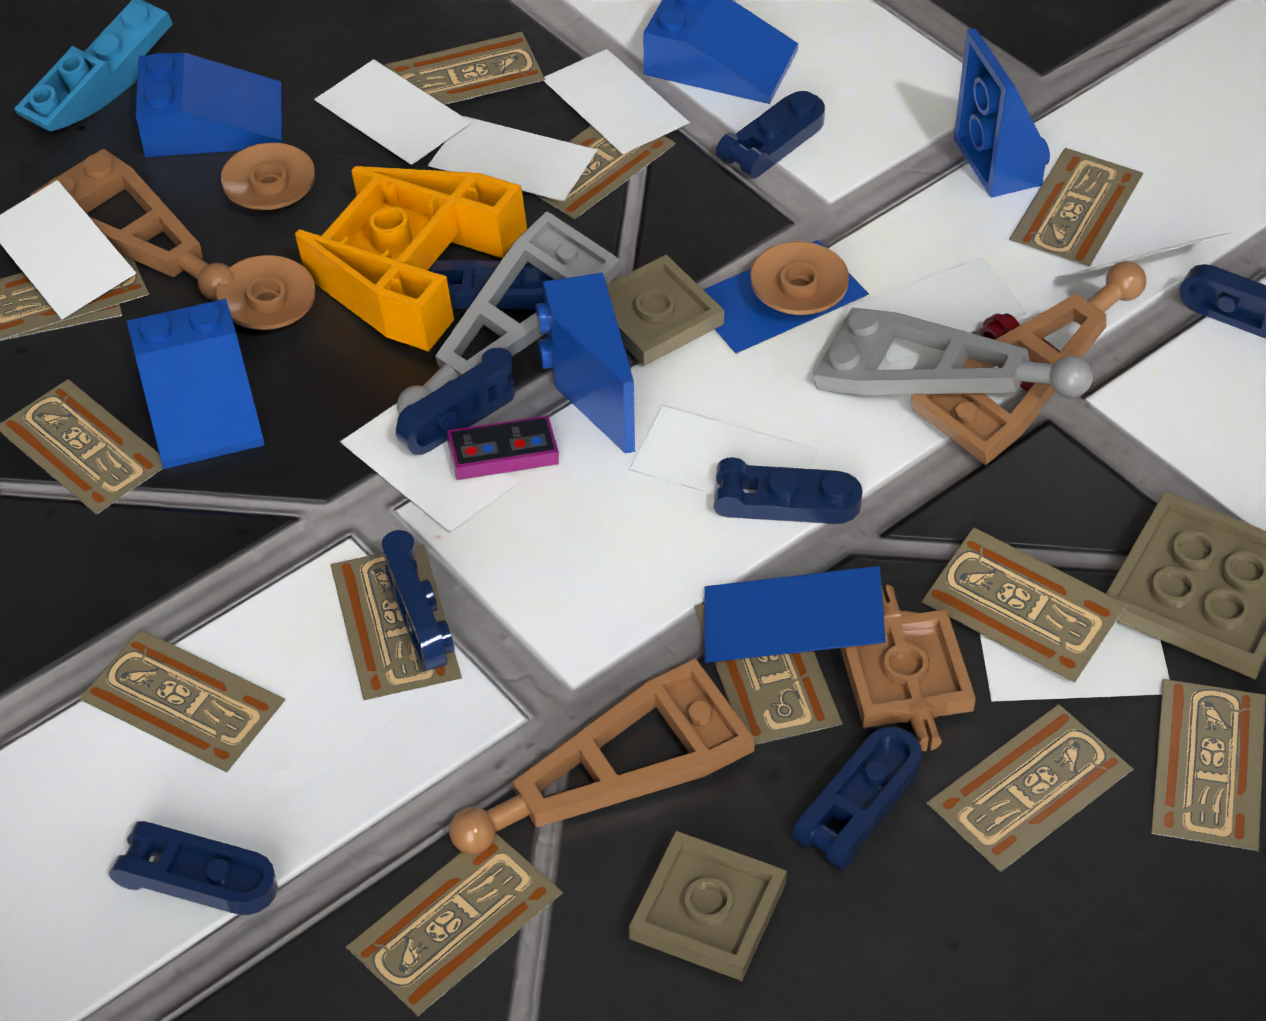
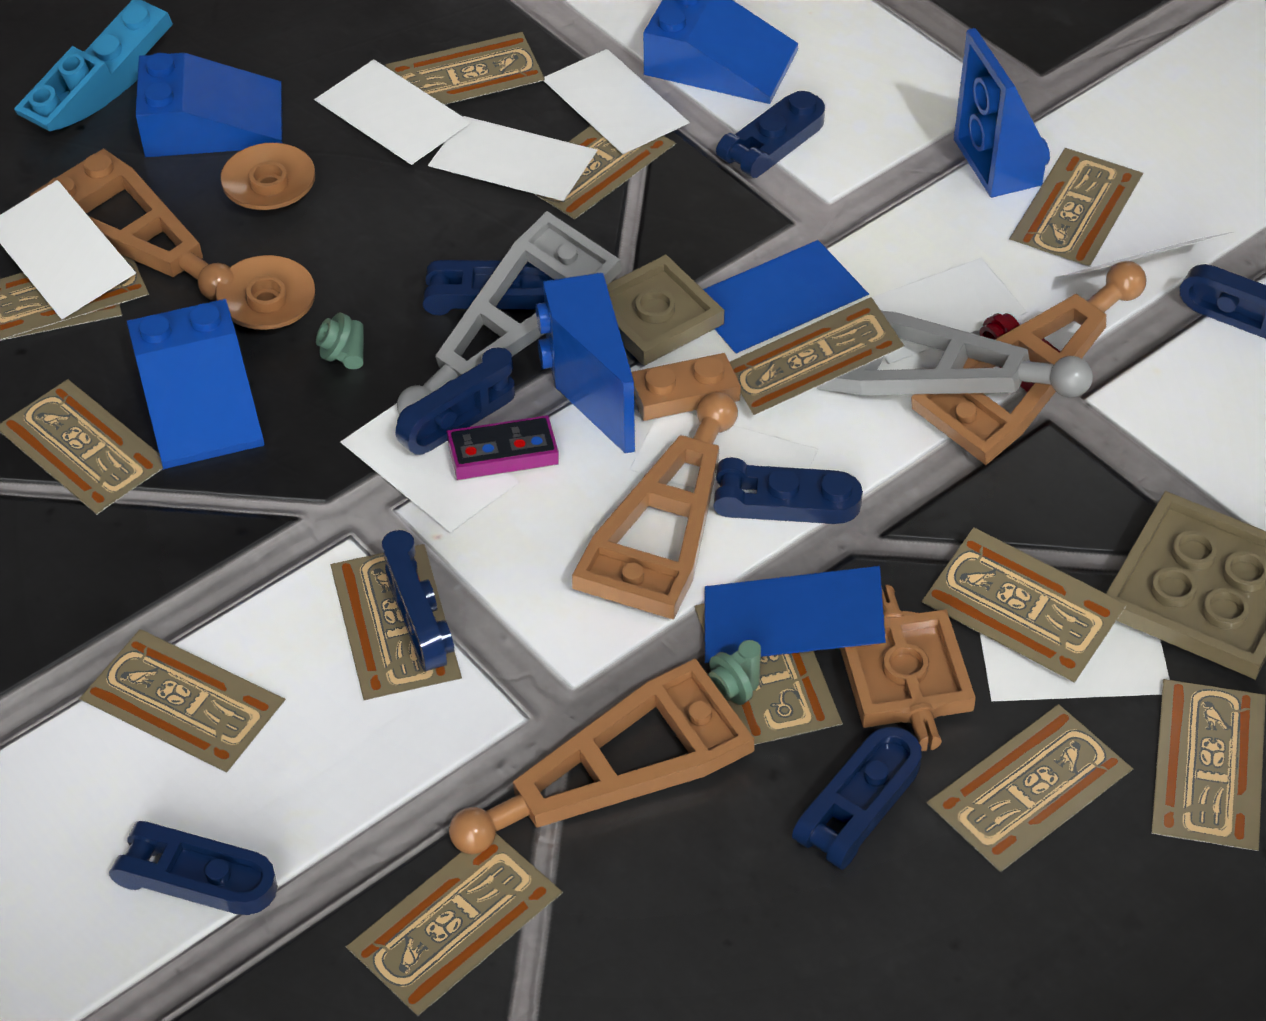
light orange wedge [295,166,527,352] -> none
dark tan plate [629,831,787,981] -> none
medium nougat dish [751,241,849,315] -> none
none -> sand green plate [316,312,364,369]
none -> medium nougat plate [572,392,738,620]
none -> medium nougat plate [631,353,741,421]
none -> sand green plate [708,640,761,705]
none -> sticker [730,297,905,415]

